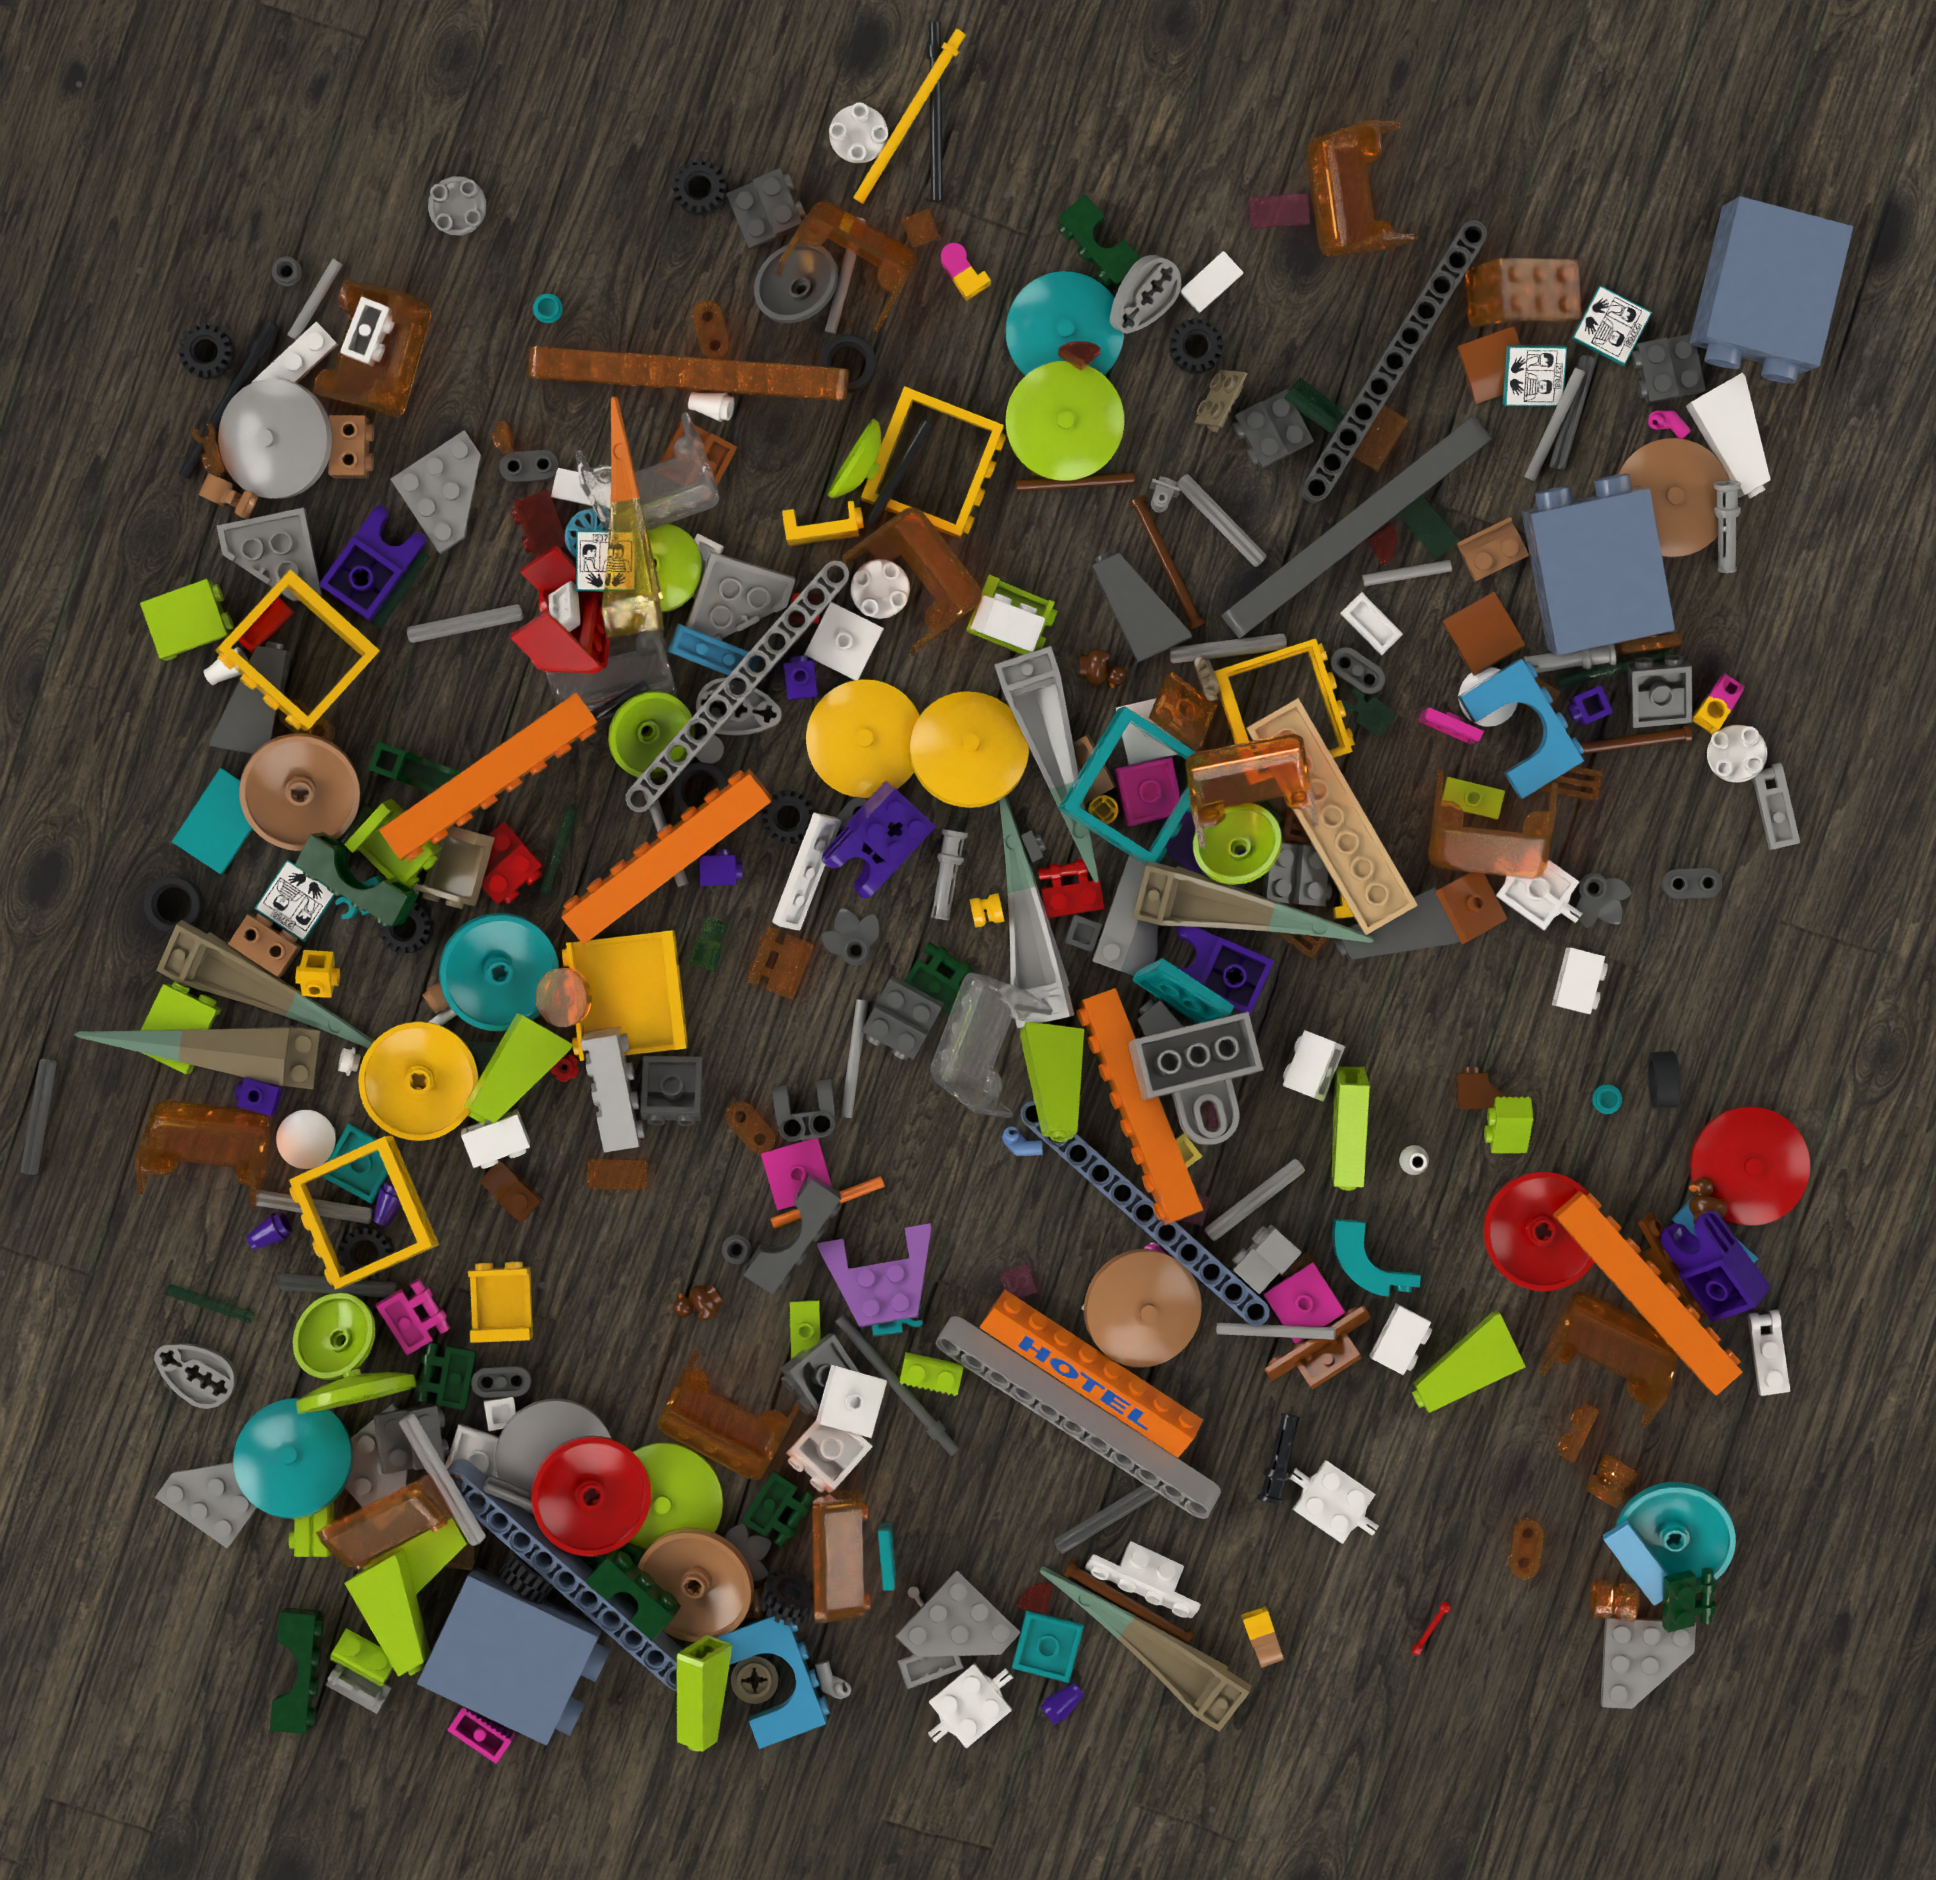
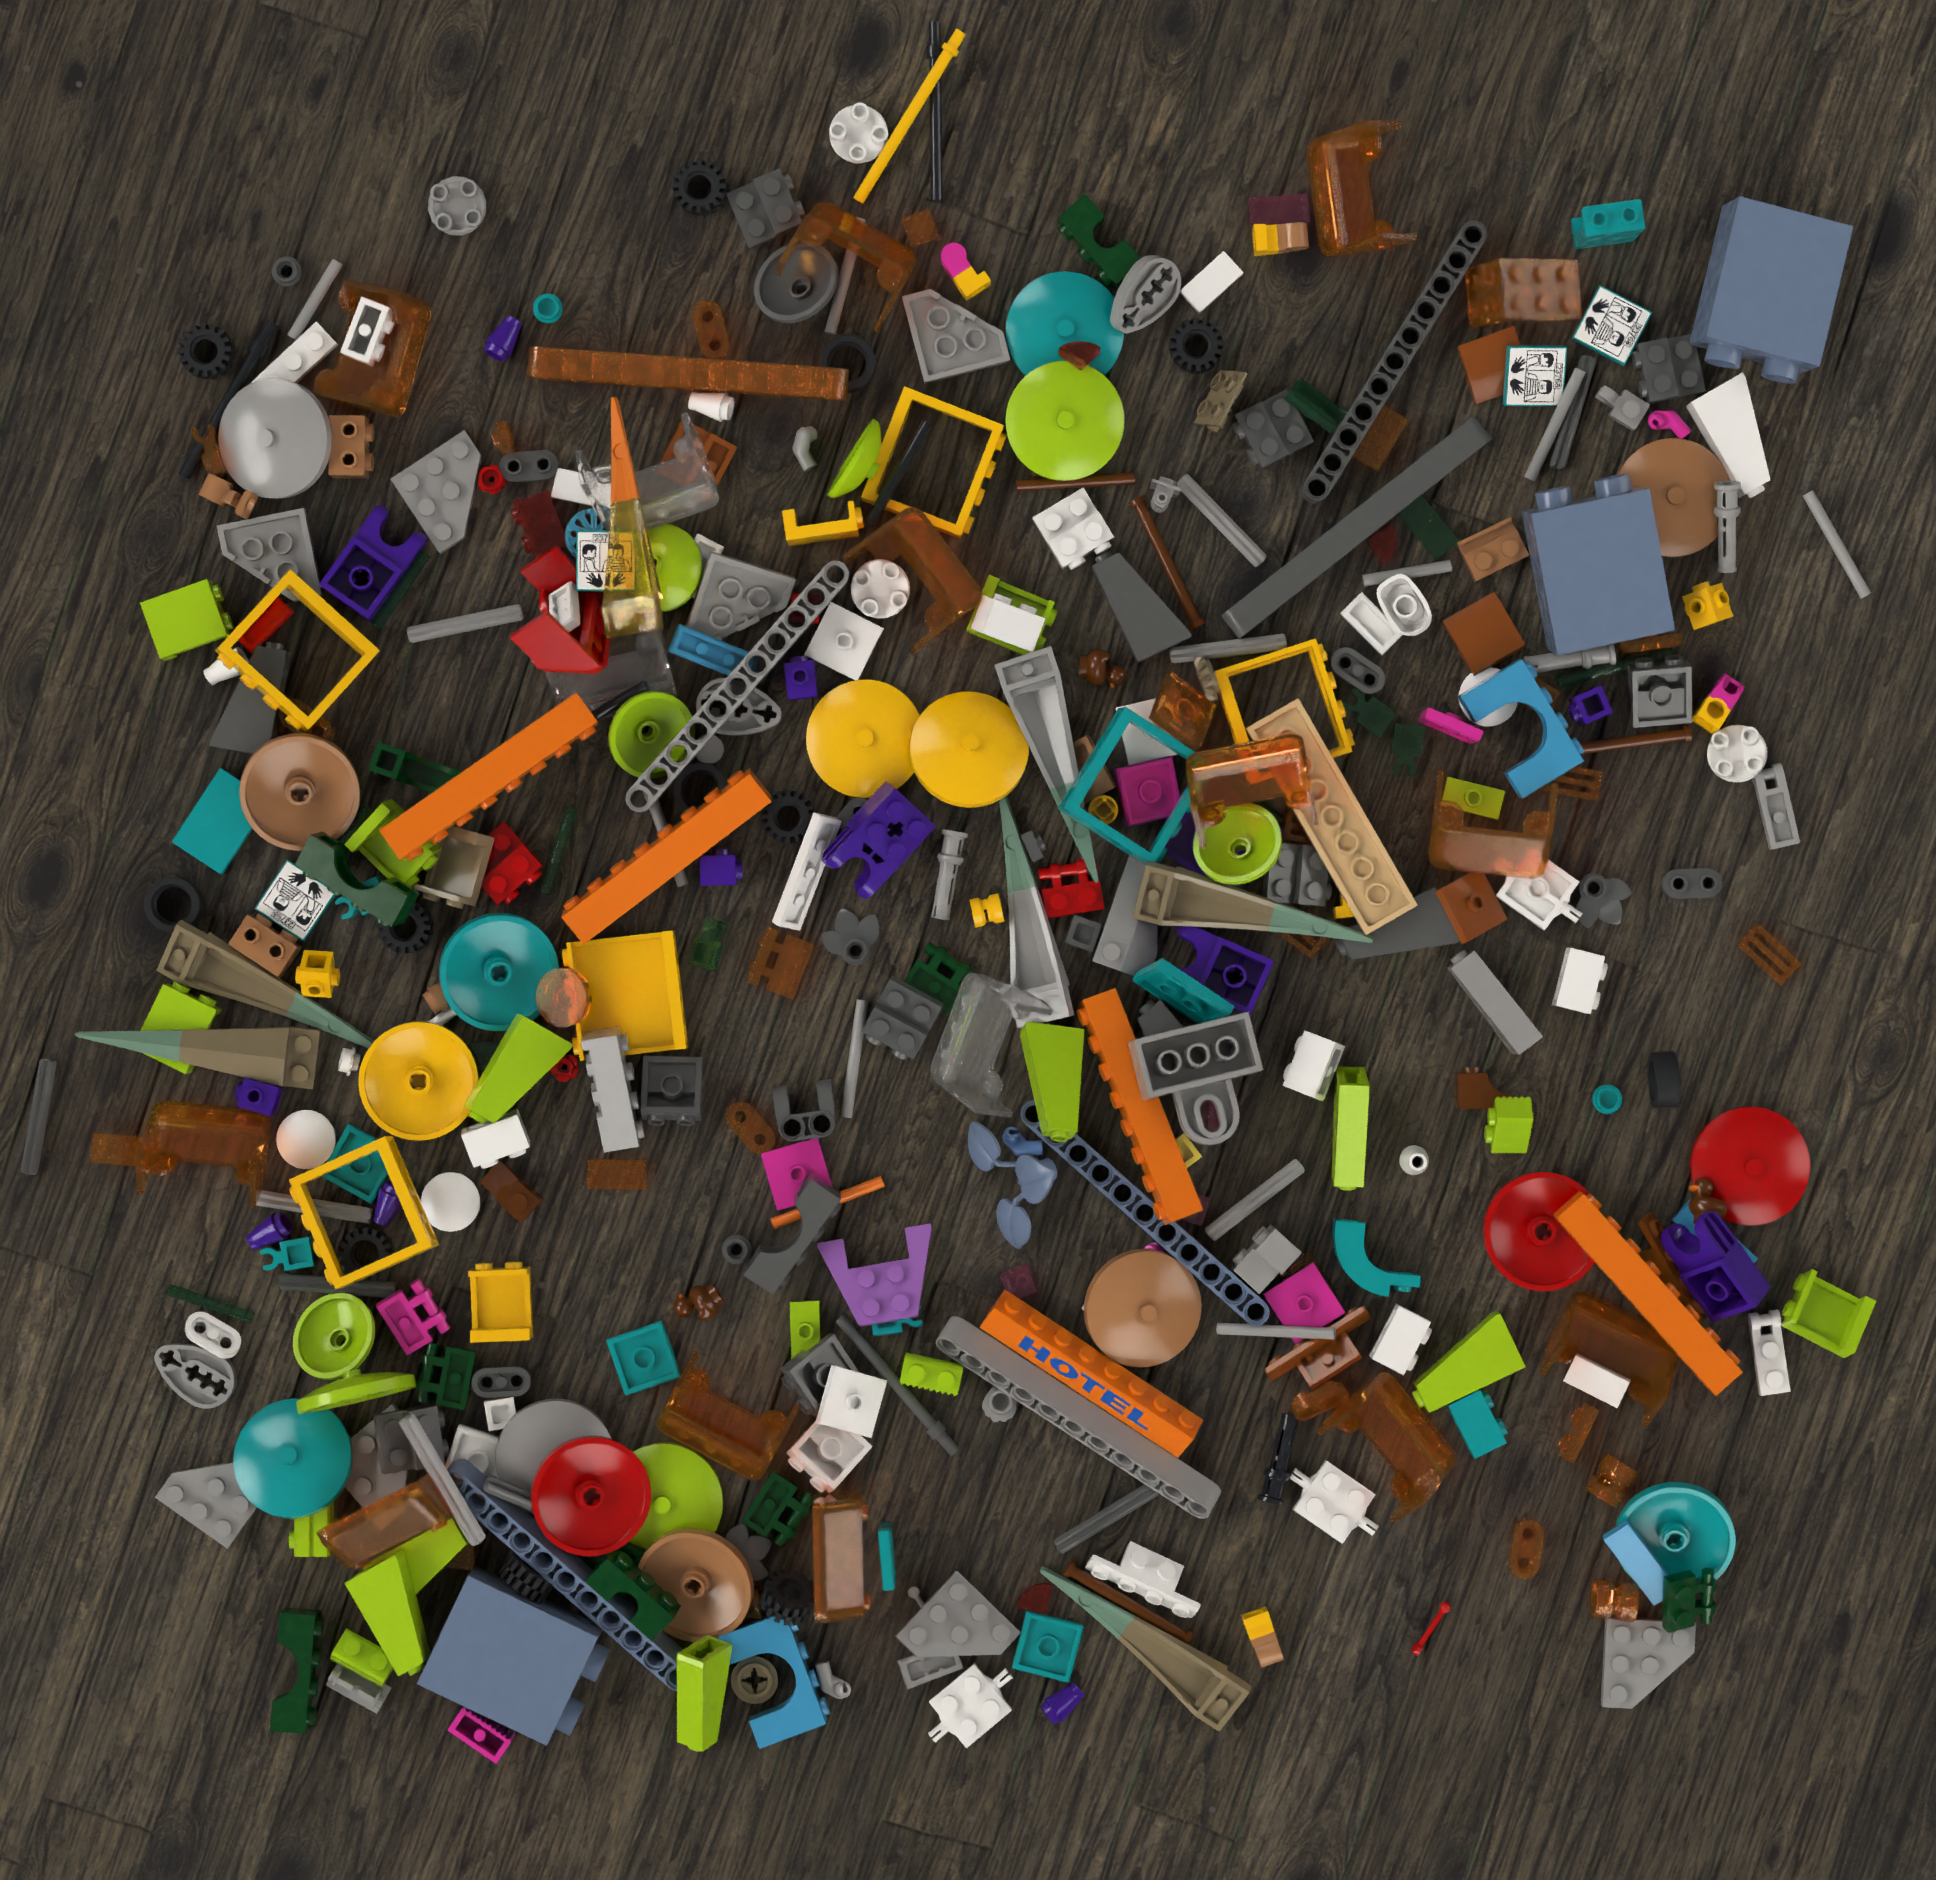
none -> clear orange slope [90,1132,157,1167]
none -> white plate [185,1312,241,1359]
none -> teal plate [260,1236,316,1271]
none -> white dish [421,1172,480,1232]
none -> red plate [478,465,507,494]
none -> dark purple cone [484,315,522,362]
none -> teal tile [606,1320,682,1396]
none -> light grey arm [792,426,818,472]
none -> light grey plate [902,289,1010,384]
none -> sand blue plant [968,1121,1057,1249]
none -> light grey animal [982,1385,1017,1422]
none -> white plate [1032,488,1114,570]
none -> leg [1252,222,1309,256]
none -> clear orange plate [1291,1381,1349,1421]
none -> clear orange windscreen [1317,1372,1456,1523]
none -> white piece [1377,573,1432,636]
none -> clear green plate [1391,723,1425,777]
none -> light grey slope [1447,949,1543,1055]
none -> teal piece [1447,1389,1508,1459]
none -> white tile [1563,1353,1631,1408]
none -> teal panel [1571,199,1645,250]
none -> light grey plate [1595,385,1650,431]
none -> yellow brick [1682,581,1733,630]
none -> clear orange tile [1737,924,1802,986]
none -> lime panel [1781,1269,1876,1358]
none -> light grey bar [1803,490,1871,599]

